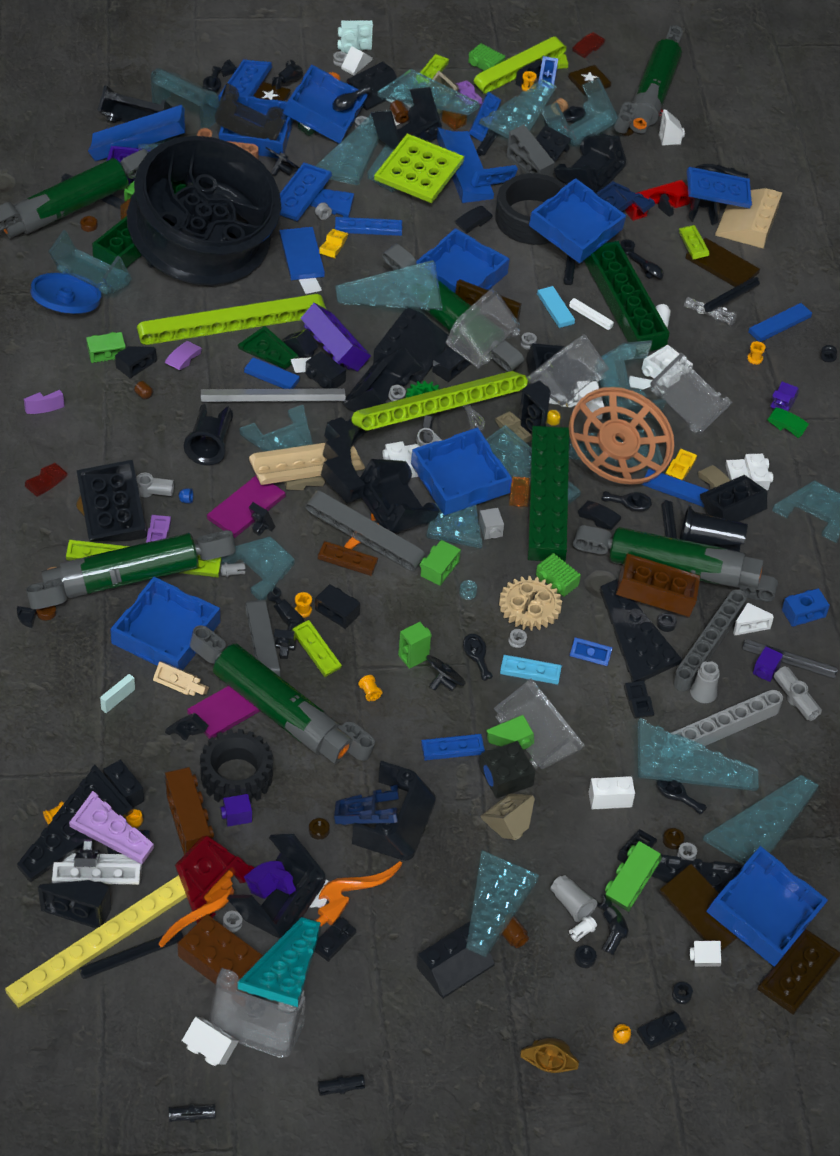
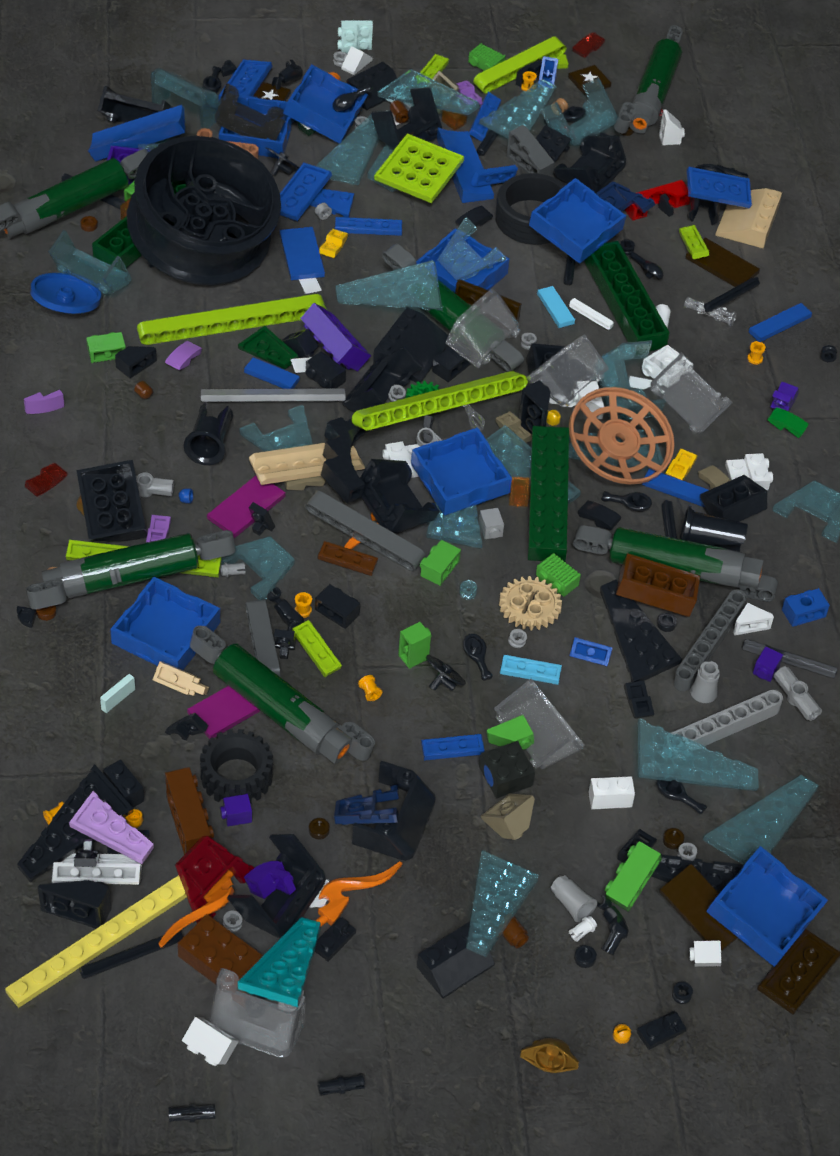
none -> clear light blue wing [437,217,506,281]

